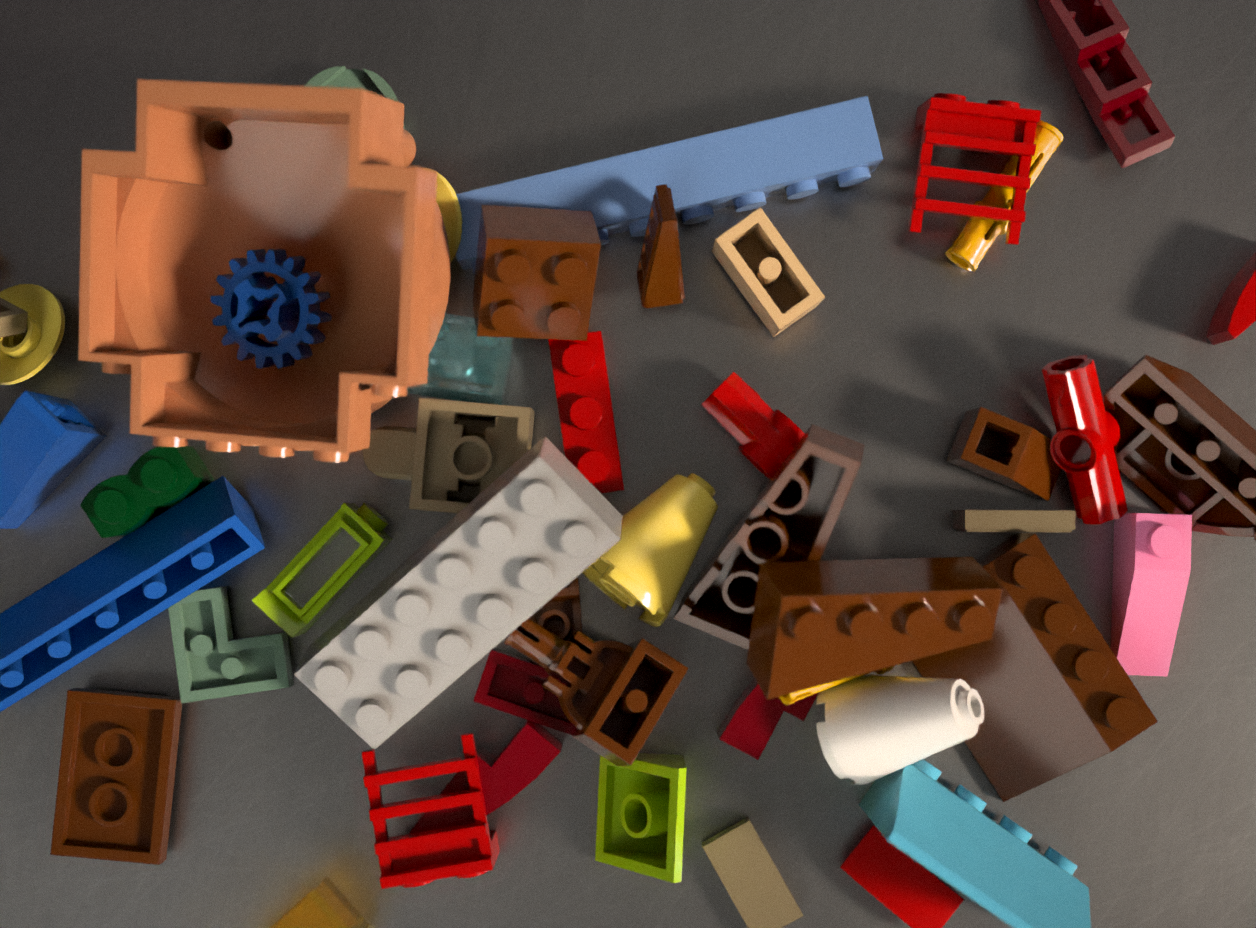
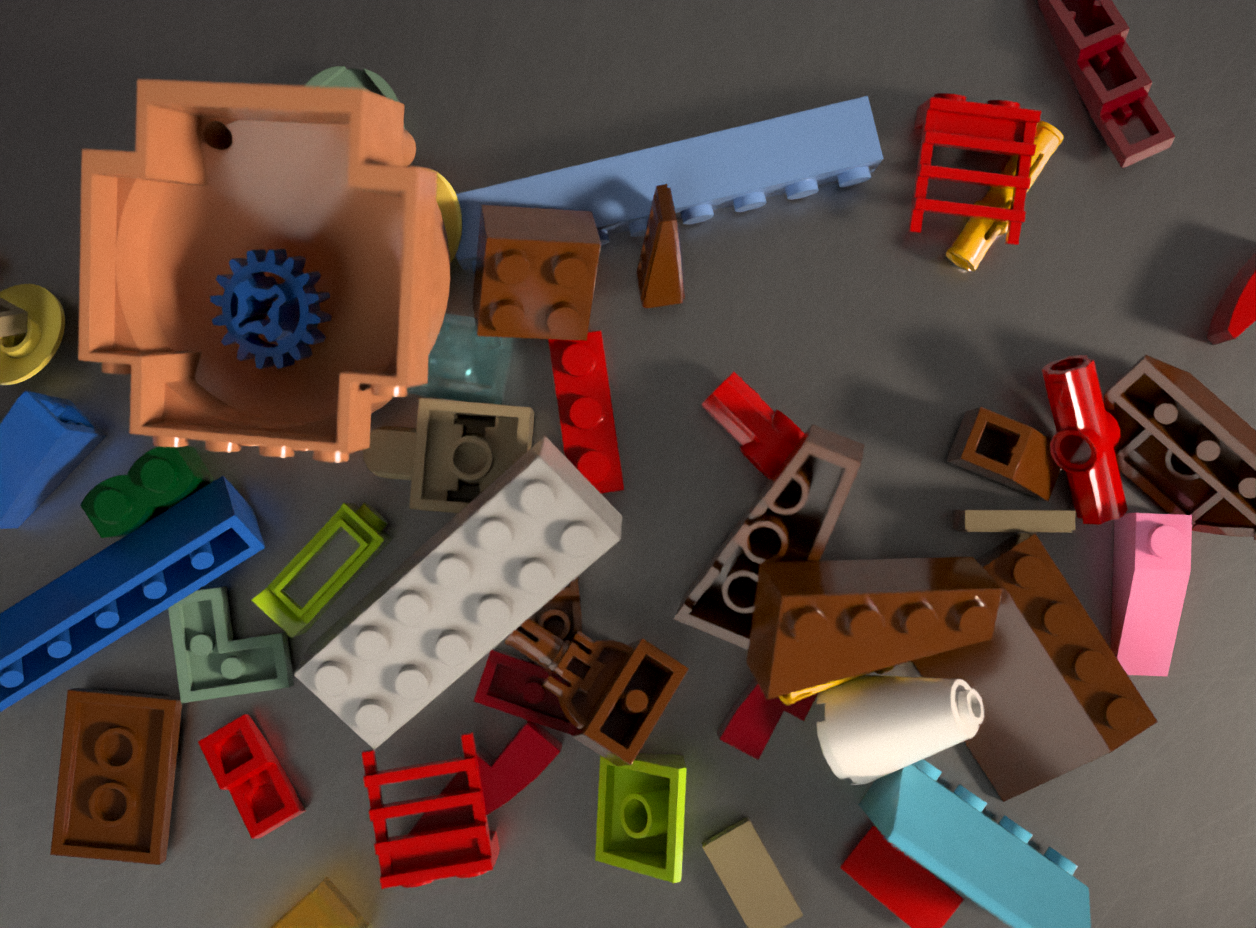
light yellow cone [582,473,718,627] -> none
tan brick [712,207,825,338] -> none
none -> red slope [198,714,306,839]

